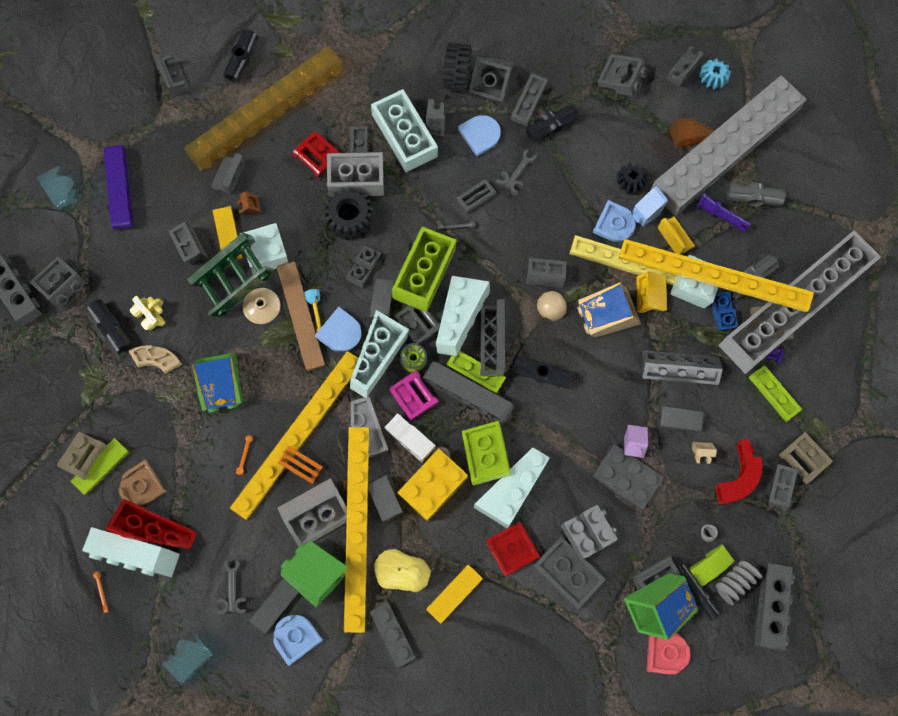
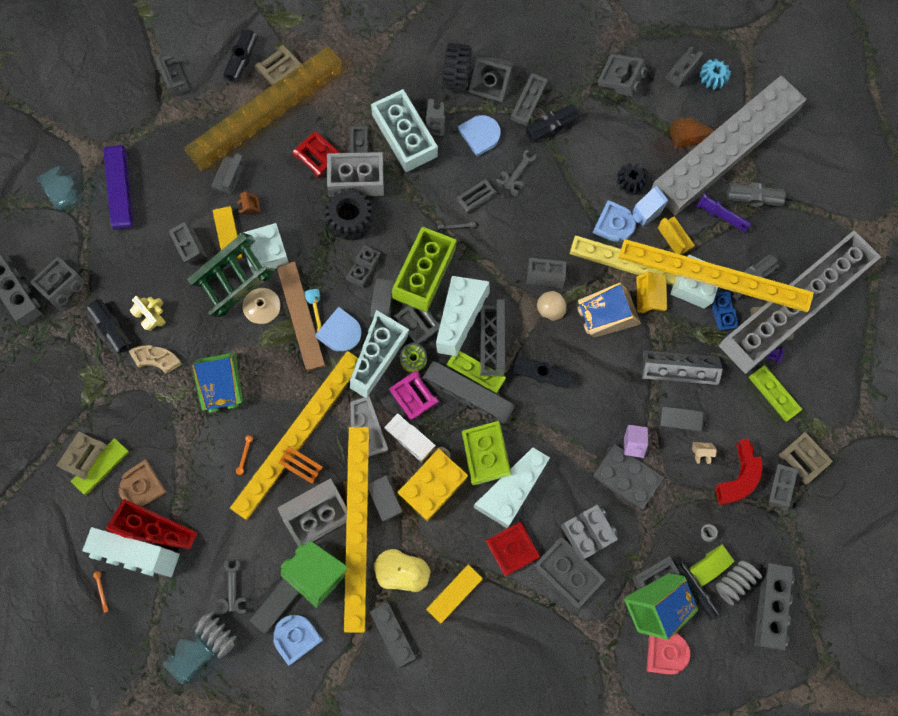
none -> light grey piece [191,611,236,659]
none -> dark tan plate [255,45,302,88]

